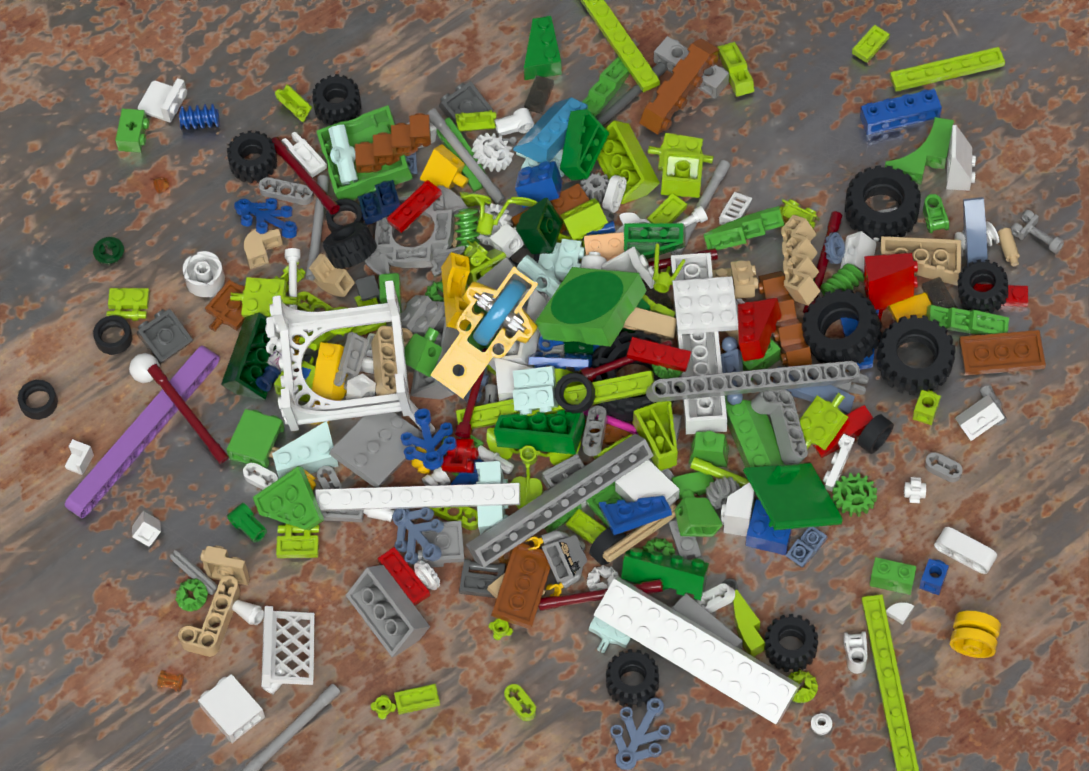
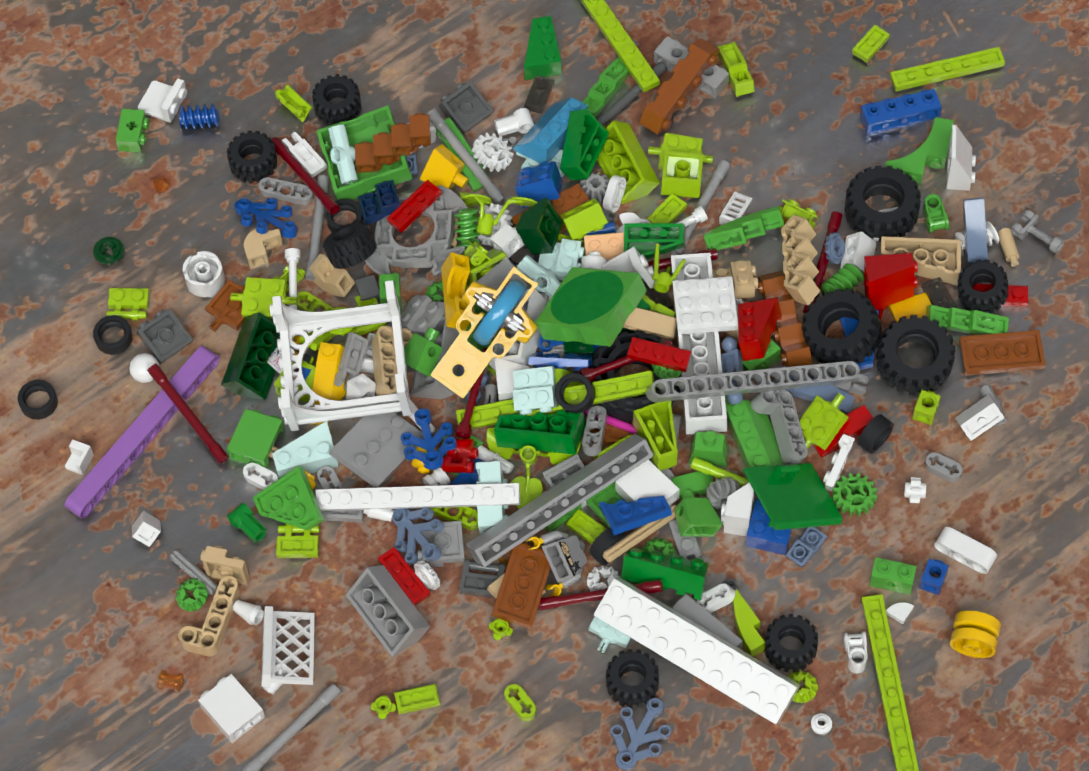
dark blue bush [256,365,281,392] -> none
white plate [265,317,282,354] -> none
lime hinge [455,110,496,132] -> none

